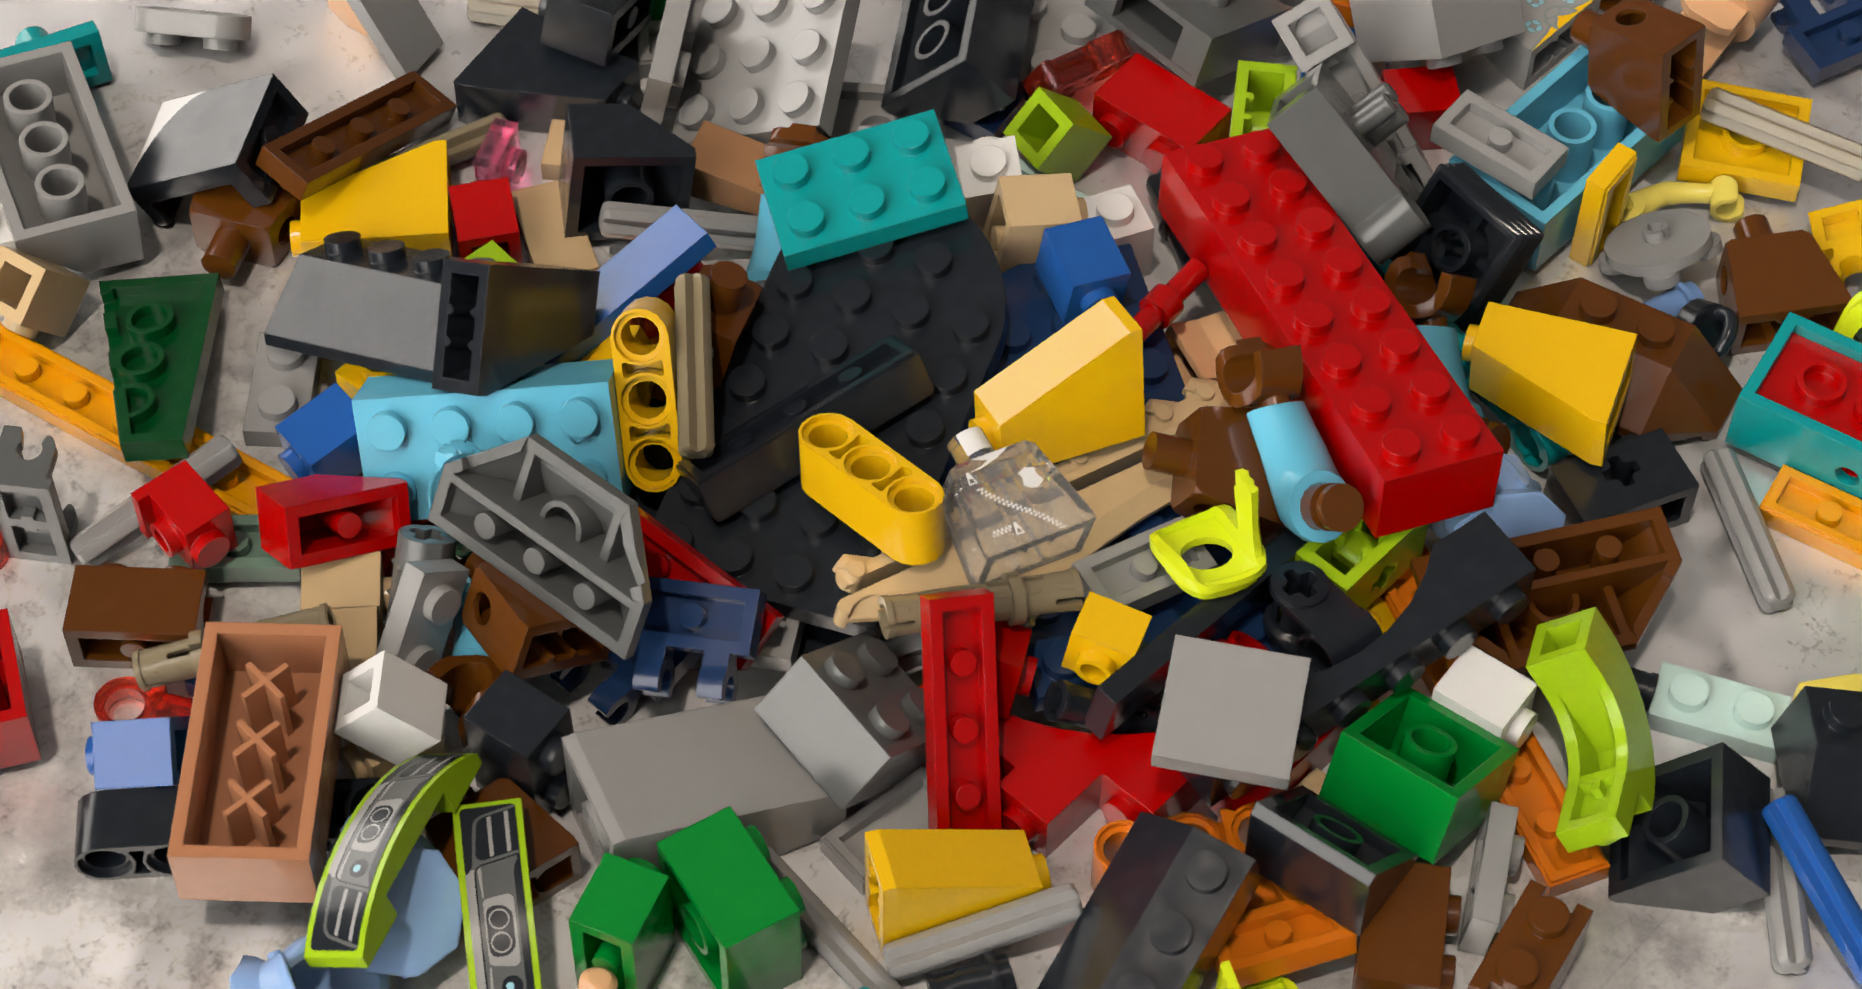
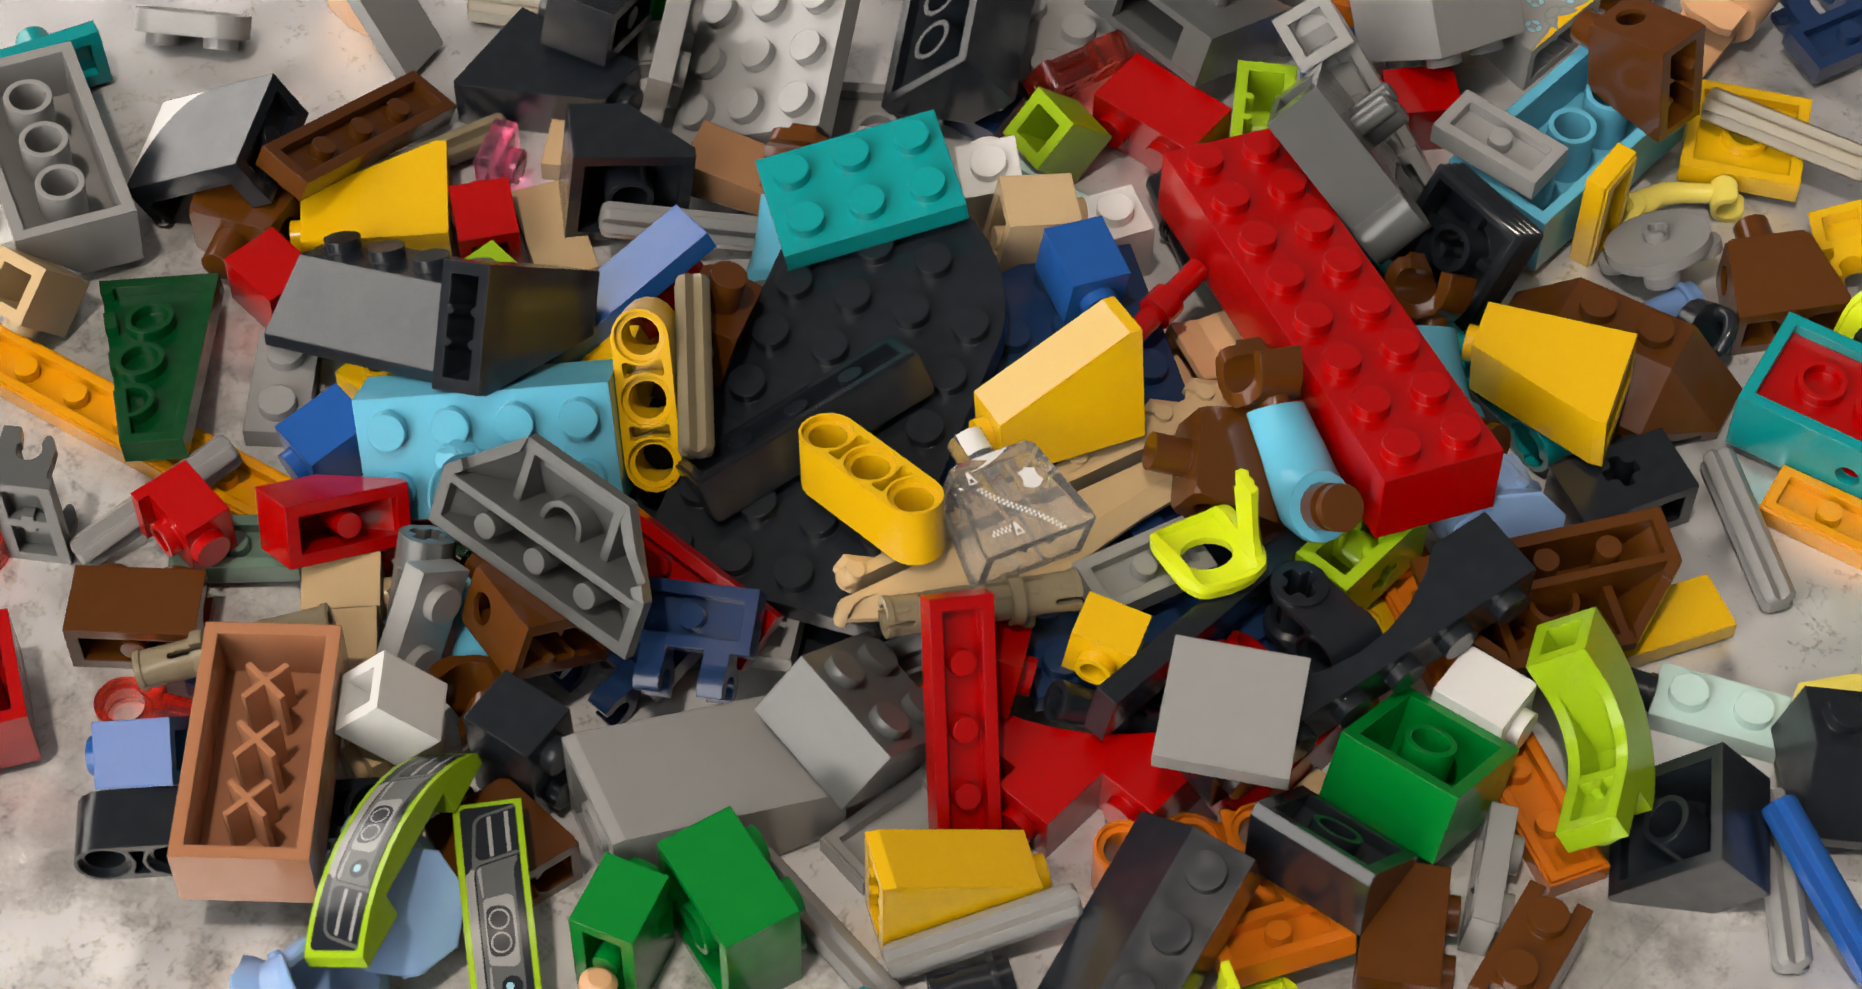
none -> red brick [224,226,302,329]
none -> yellow tile [1624,574,1737,668]

